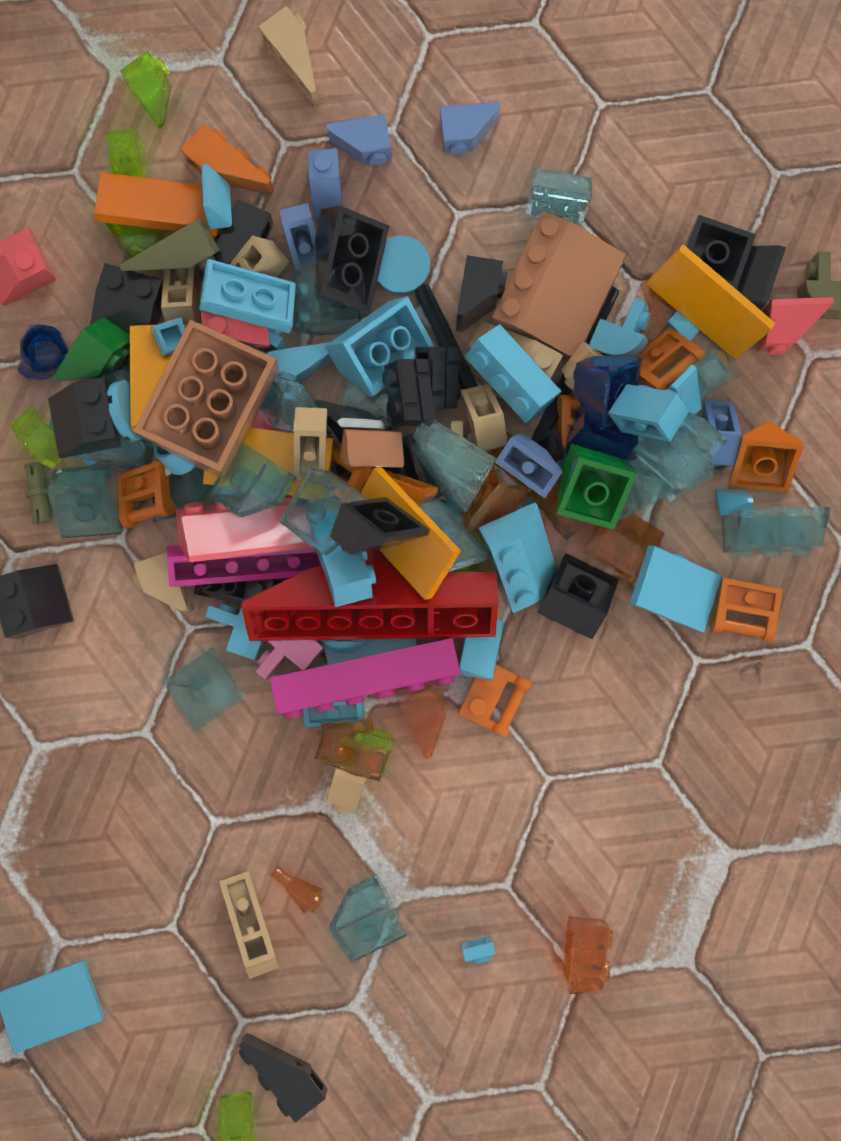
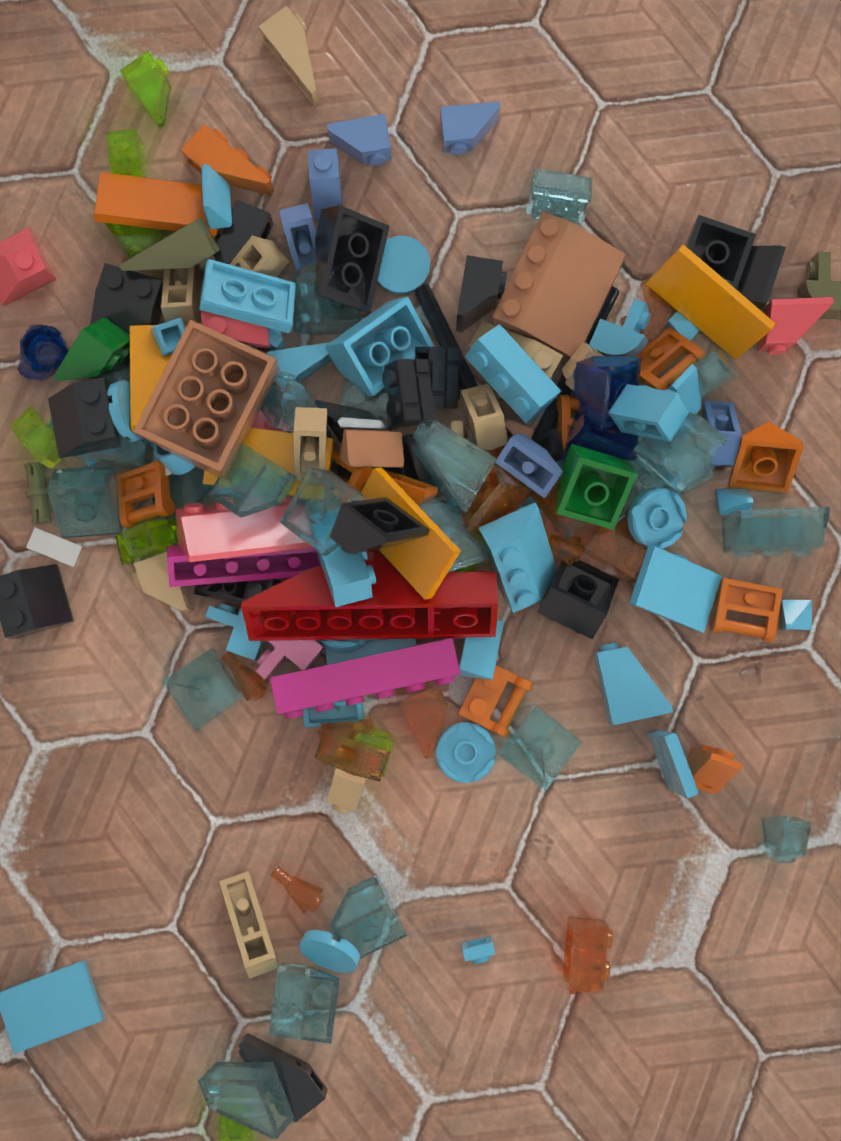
none -> white sticker [26,527,83,567]
none -> clear neon green slope [115,518,179,565]
none -> clear light blue slope [198,1062,294,1139]
none -> clear orange cone [221,651,269,701]
none -> clear light blue slope [269,963,340,1044]
none -> medium azure tile [299,930,360,973]
none -> medium azure tile [435,722,496,783]
none -> clear light blue slope [497,705,581,791]
none -> nougat slope [505,420,534,439]
none -> clear orange cone [546,534,584,565]
none -> medium azure slope [593,642,673,725]
none -> medium azure tile [627,487,687,549]
none -> medium azure tile [647,729,699,799]
none -> orange slope [687,744,743,795]
none -> clear light blue slope [761,815,811,863]
none -> medium azure slope [780,600,812,630]

